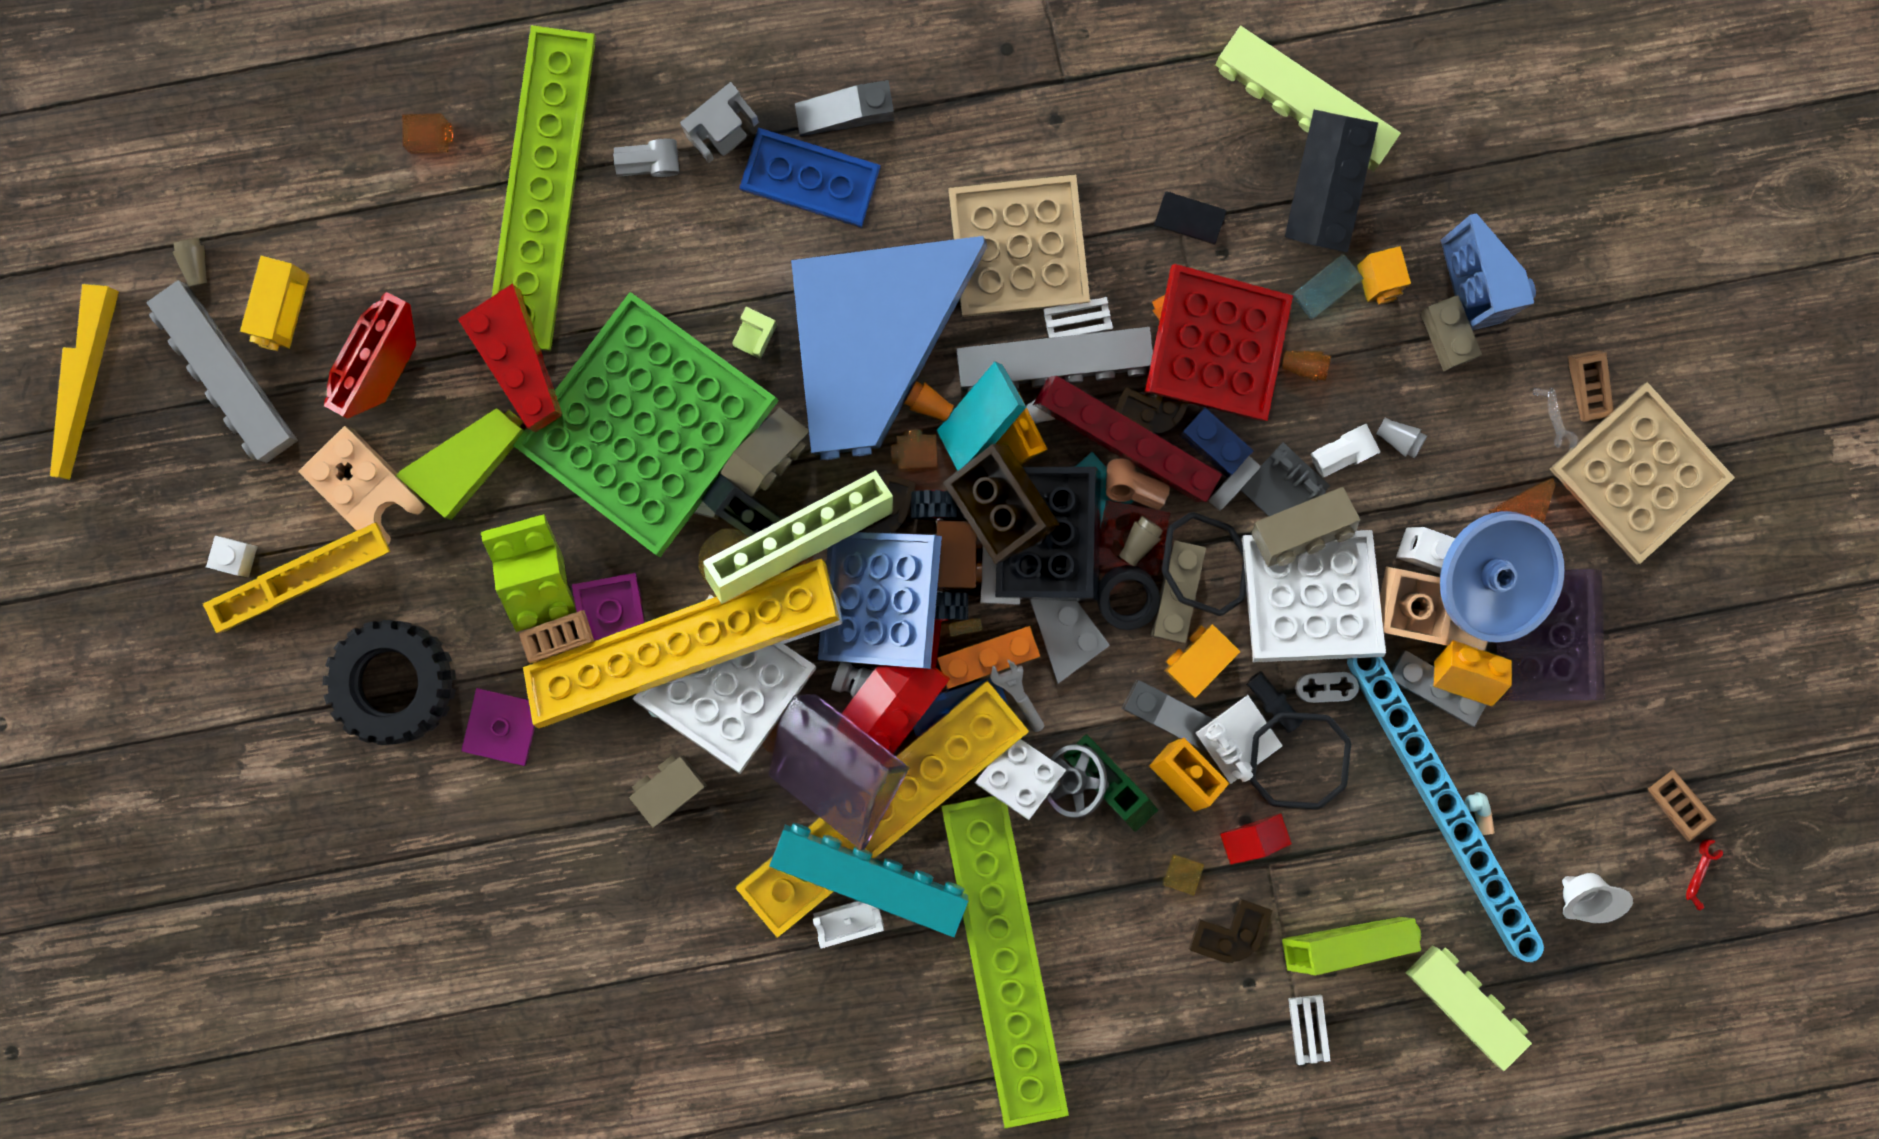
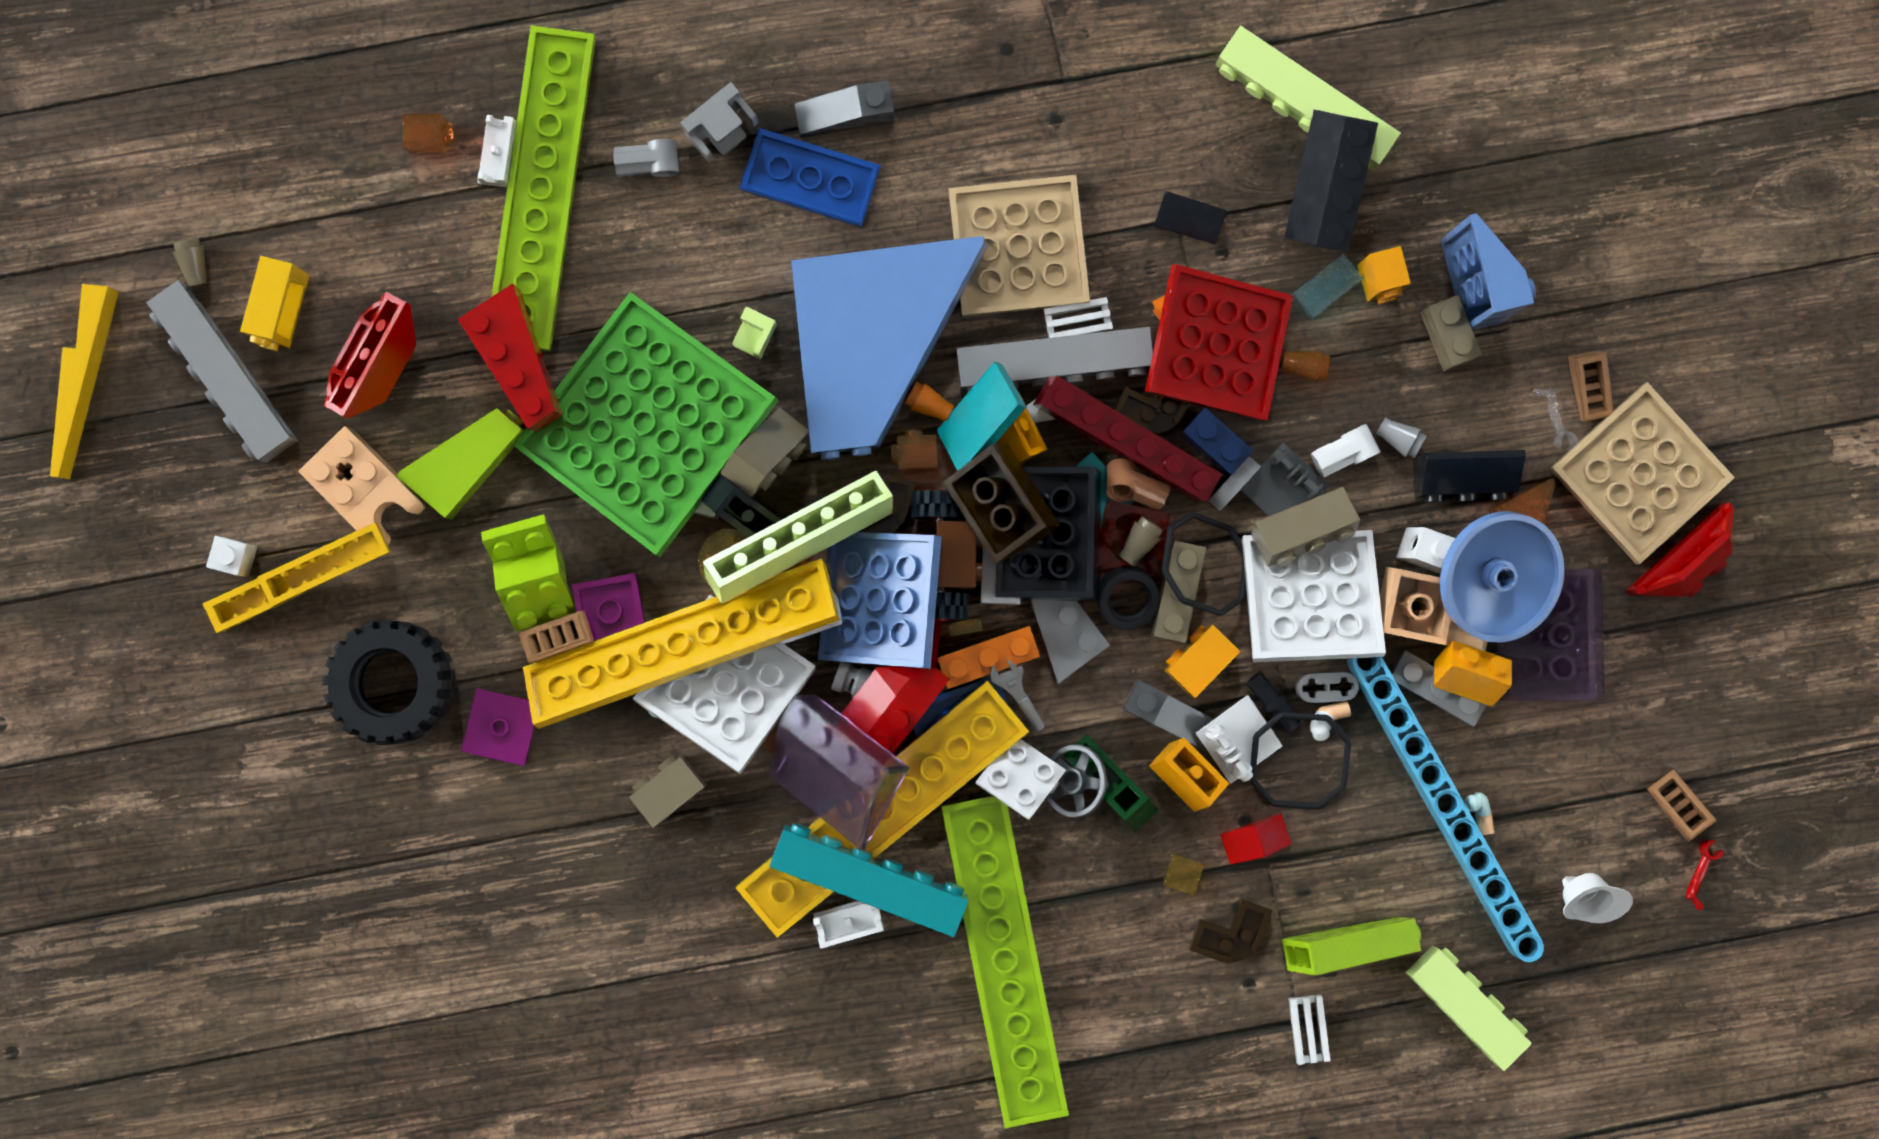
none -> white hinge [477,115,517,188]
none -> arm [1310,701,1351,741]
none -> black slope [1413,450,1526,503]
none -> red wedge [1625,502,1734,598]

